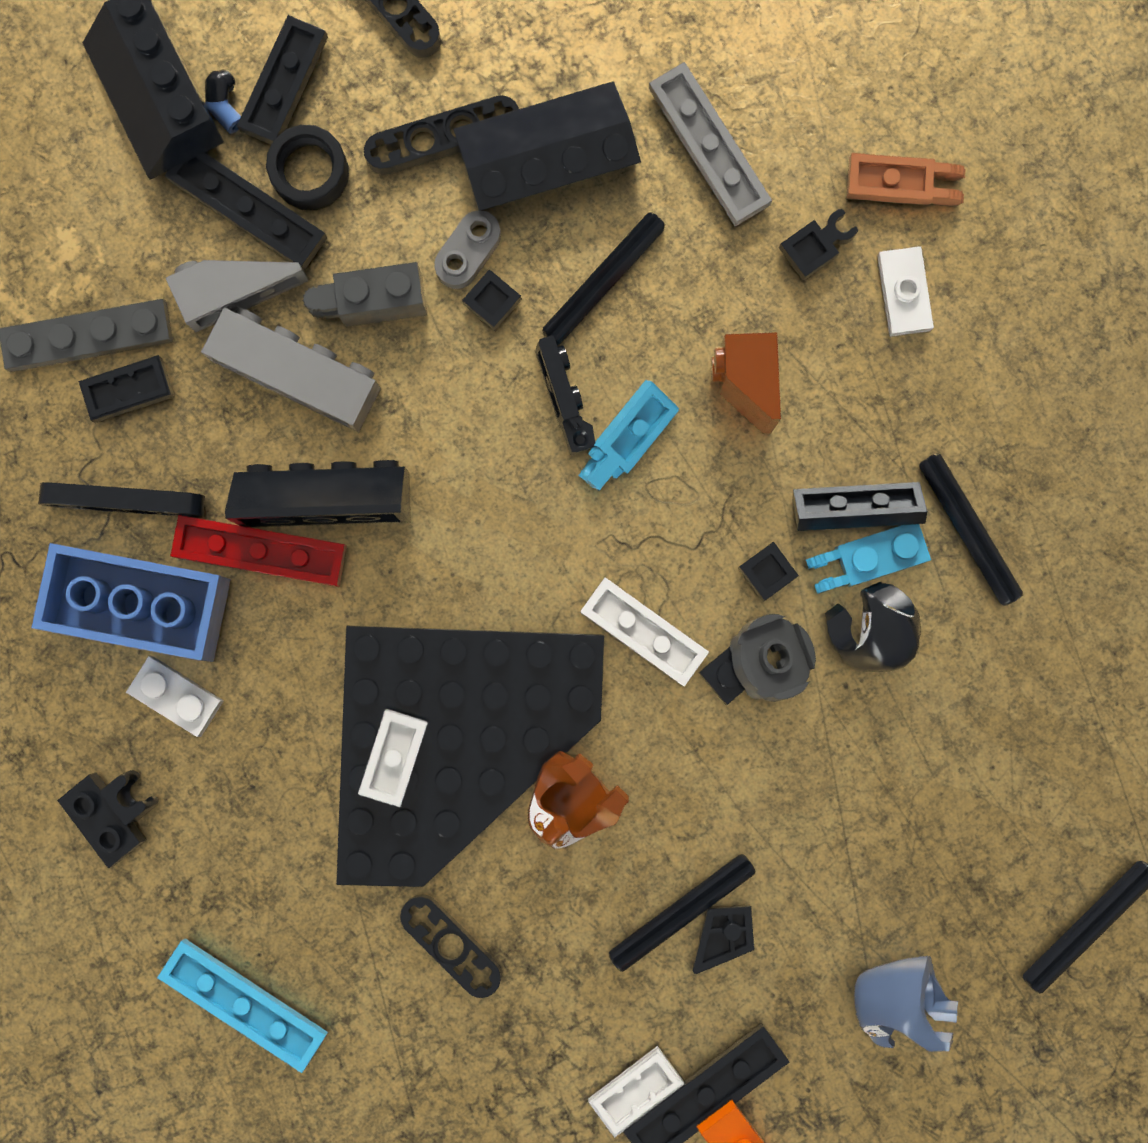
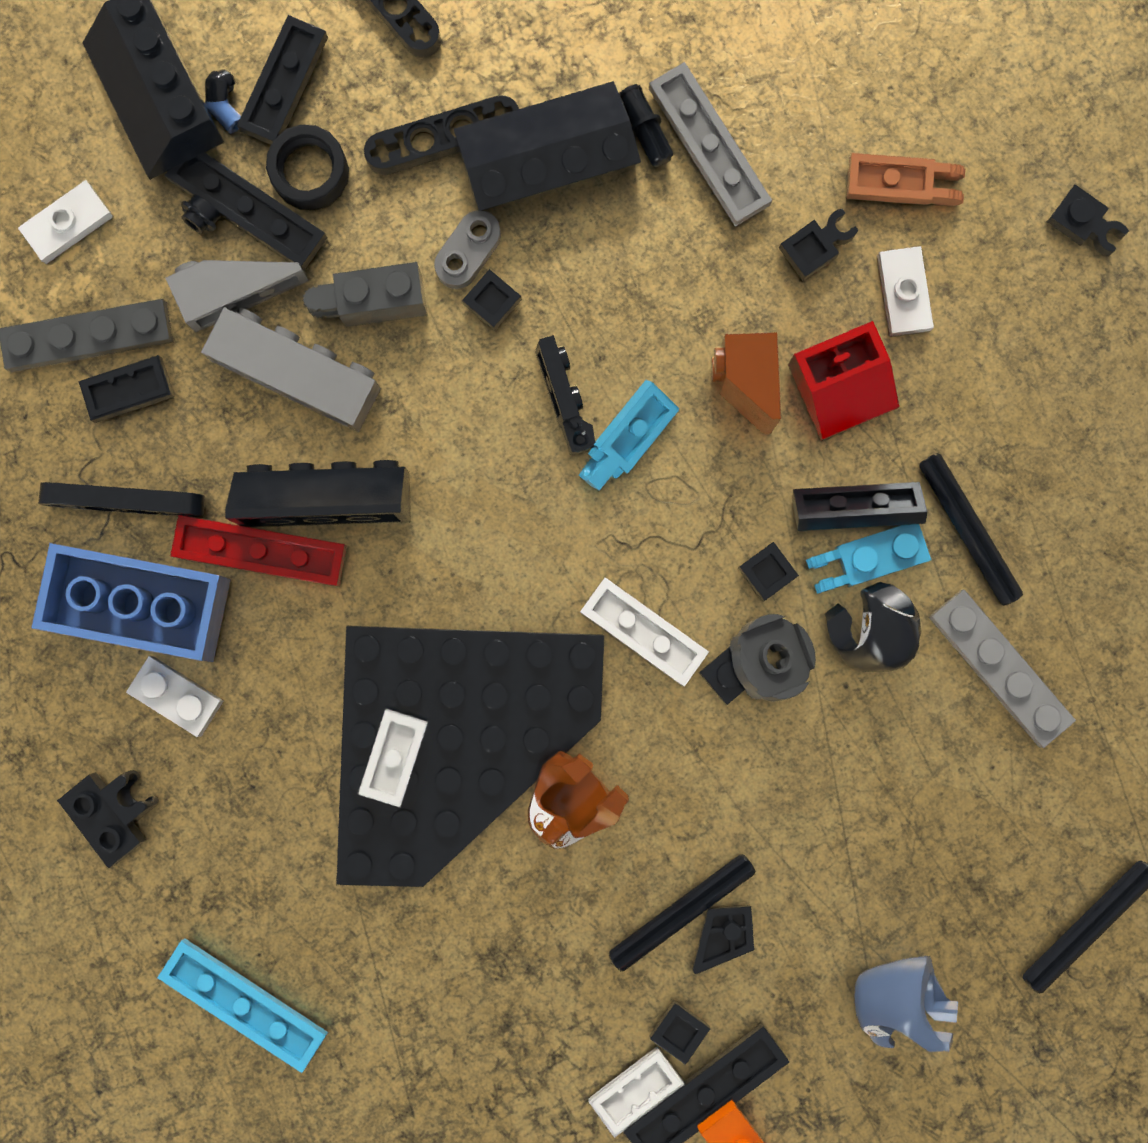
black beam [400,894,502,998] -> none
black axle [542,212,665,345] -> none
none -> white plate [18,180,113,264]
none -> black plate [181,194,221,233]
none -> black axle [619,84,673,167]
none -> black plate [649,1000,711,1065]
none -> red slope [788,321,900,441]
none -> light grey plate [928,589,1076,748]
none -> black plate [1047,184,1129,257]

